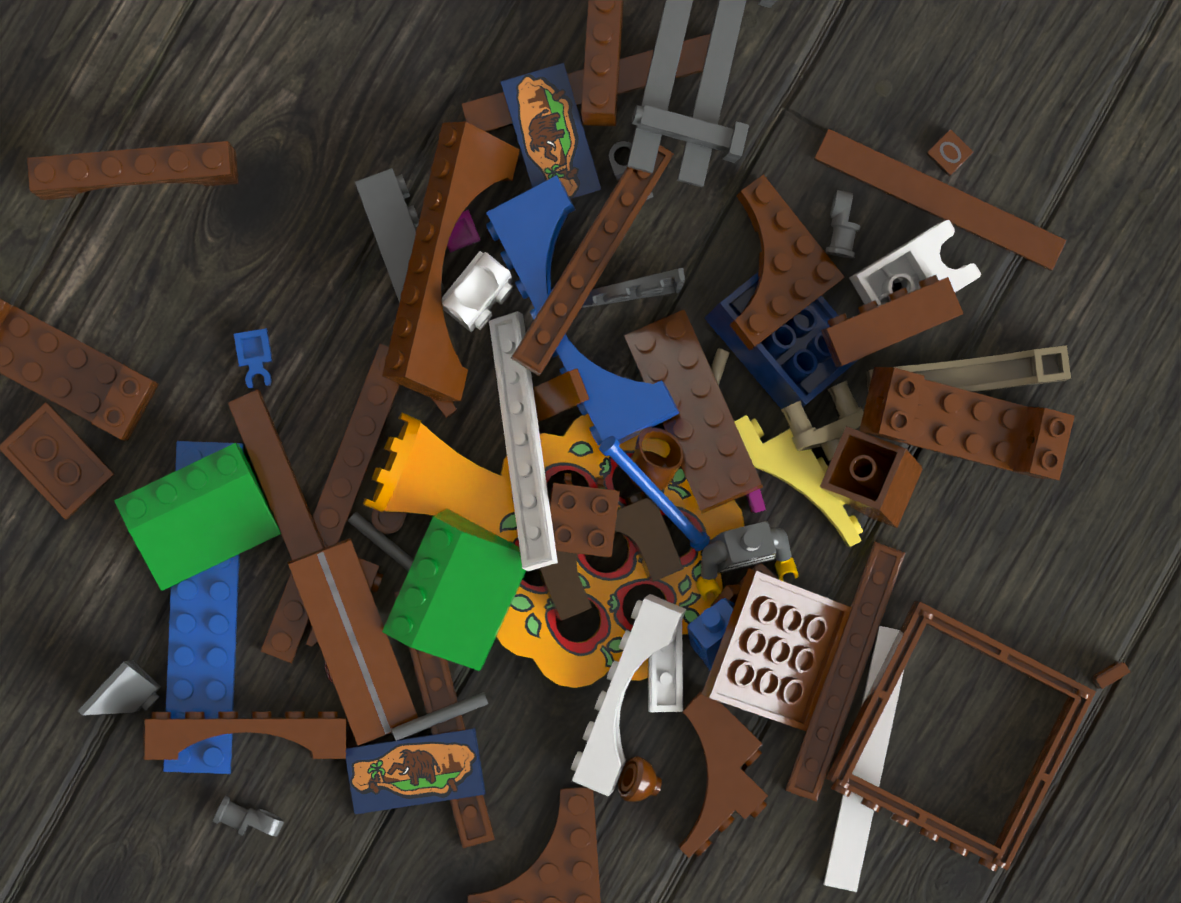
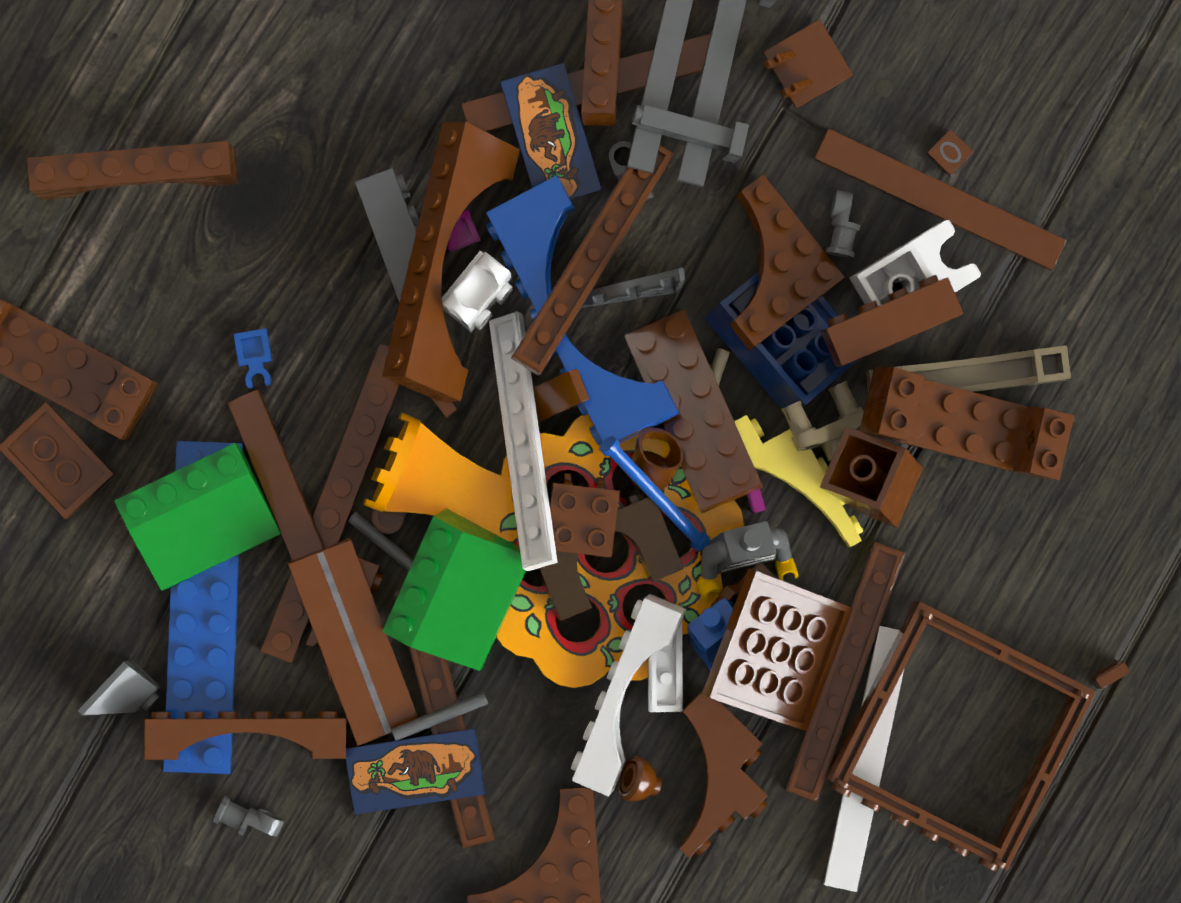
none -> reddish brown plate [763,19,853,109]

